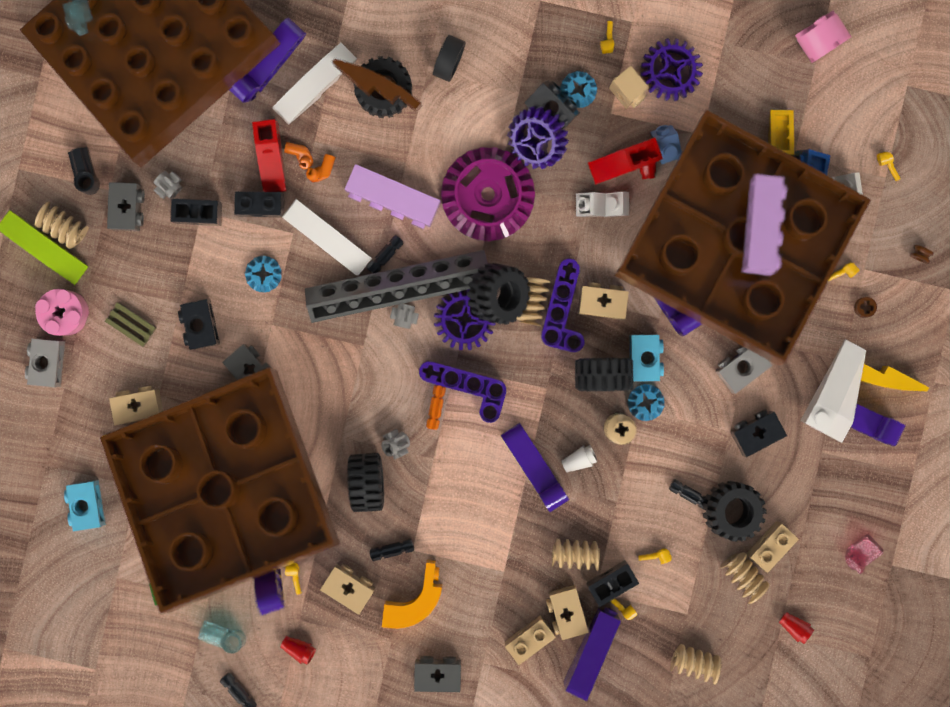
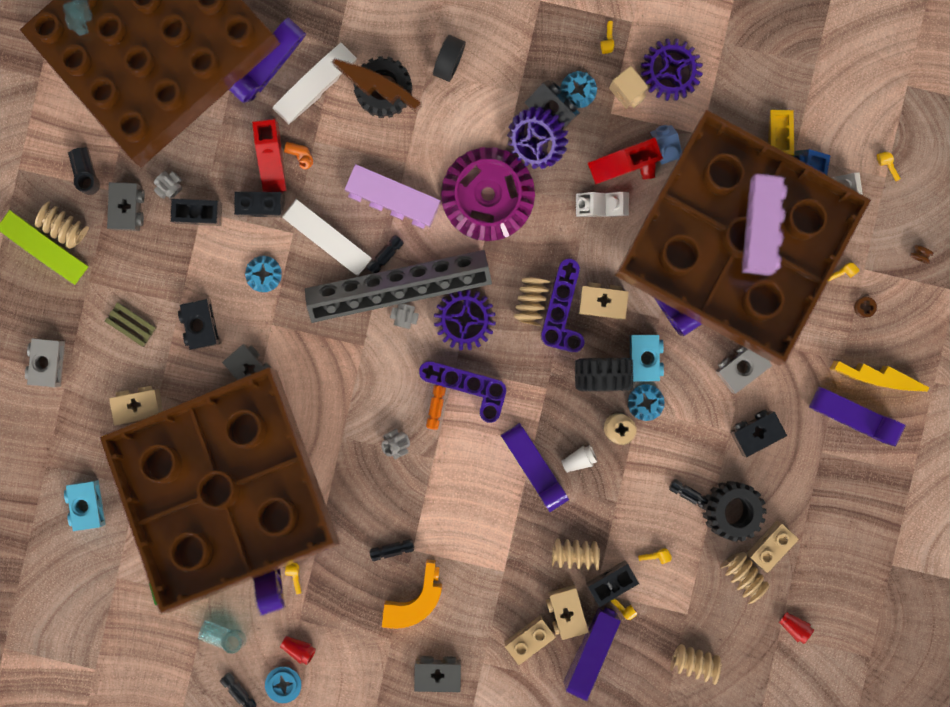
bright pink brick [35,289,89,336] -> none
orange arm [306,154,336,182] -> none
tan brick [320,564,375,615] -> none
black tyre [347,453,384,512] -> none
black tyre [467,263,530,325] -> none
bright pink brick [795,10,852,63] -> none
white wedge [800,339,866,443] -> none
clear pink bracket [845,534,884,574] -> none
none -> dark azure gear [265,666,302,703]

